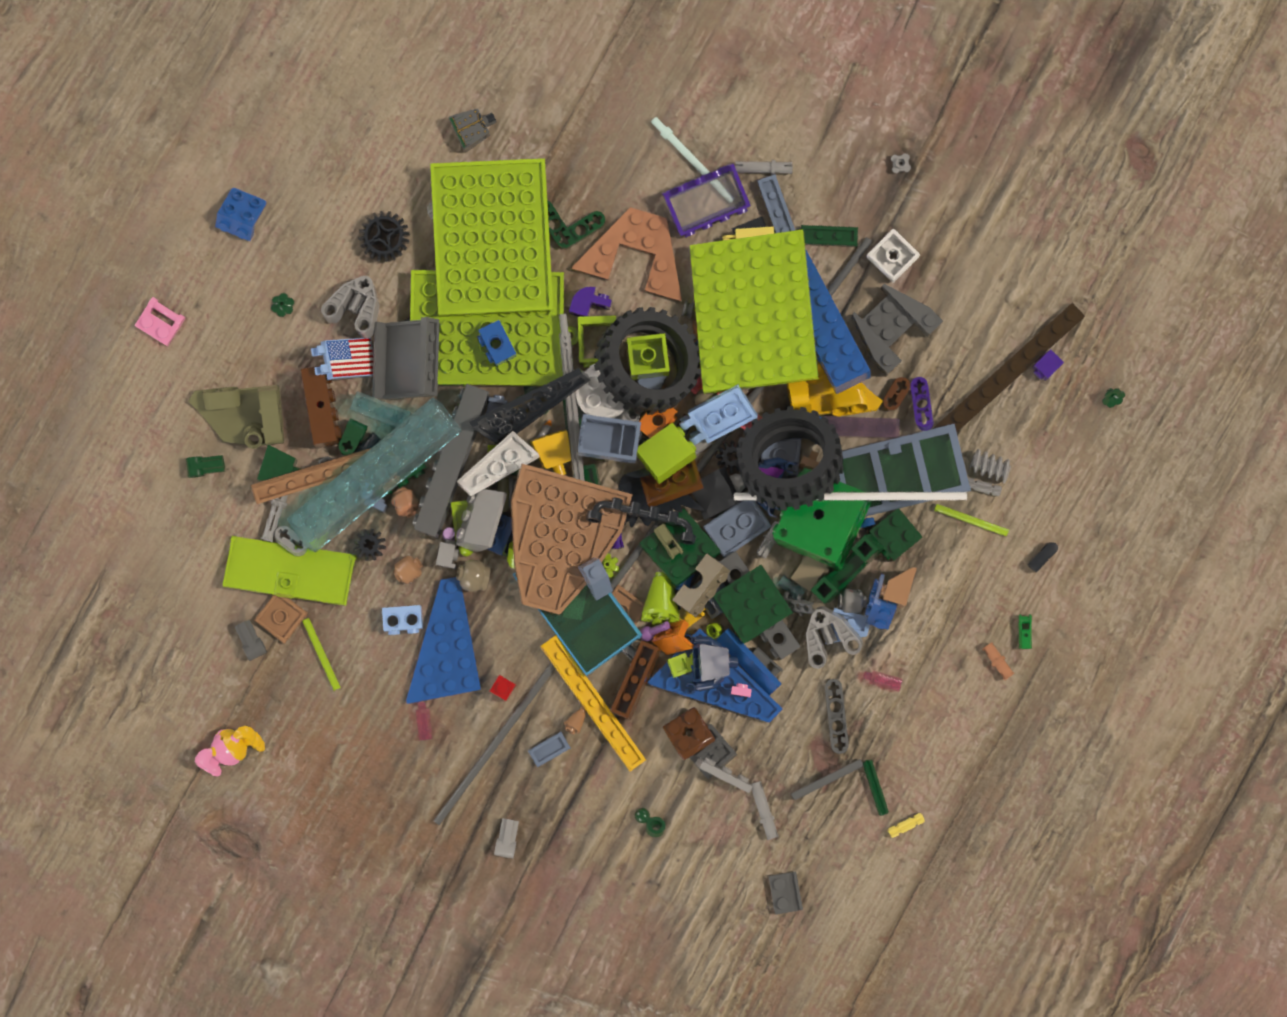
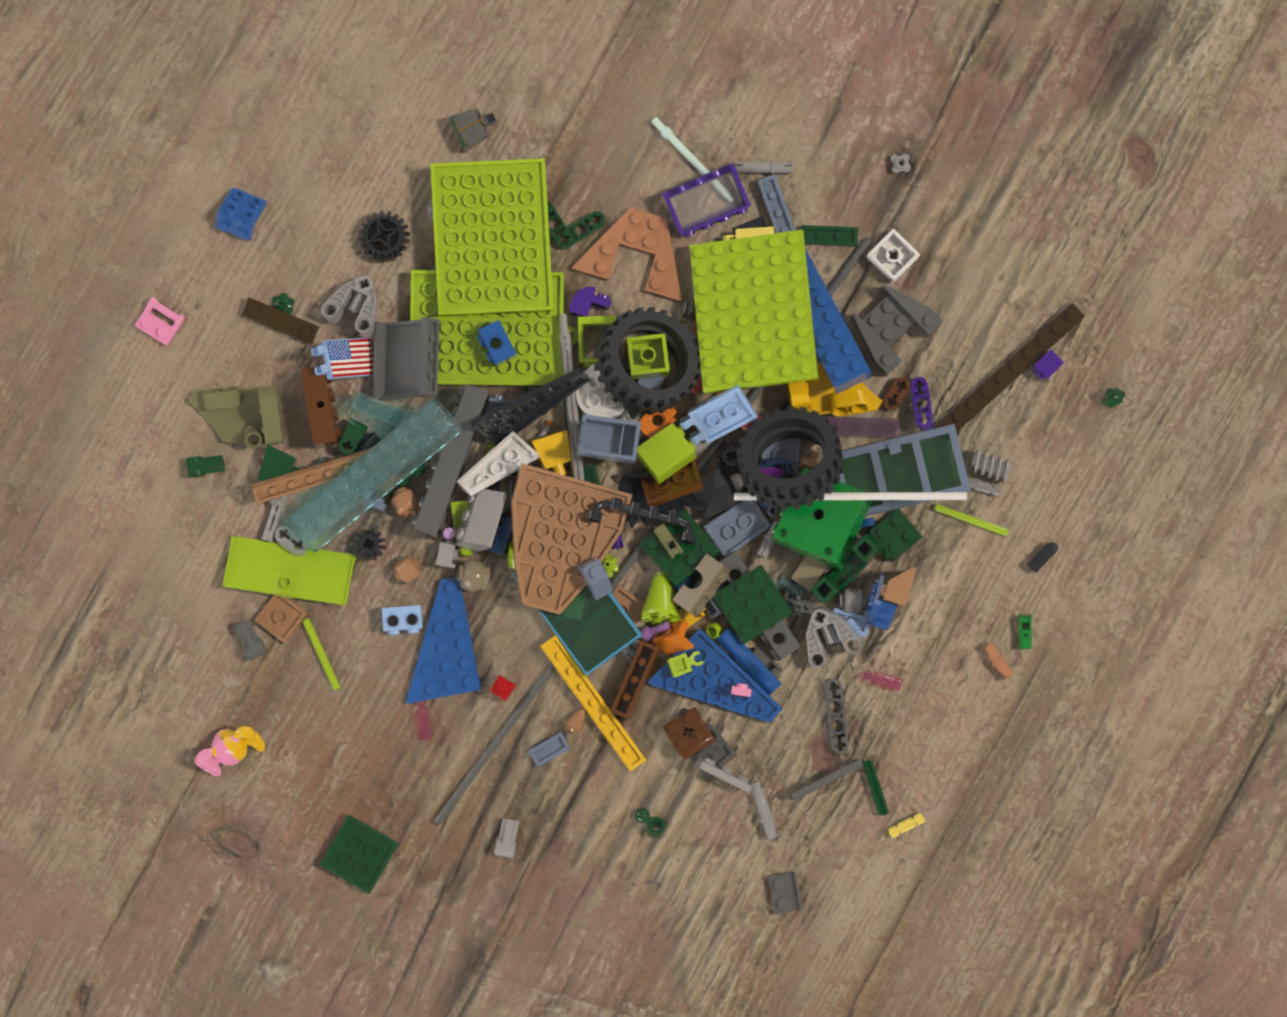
torso [684,634,738,694] -> none
none -> dark brown plate [242,297,320,344]
none -> dark green plate [320,814,399,894]

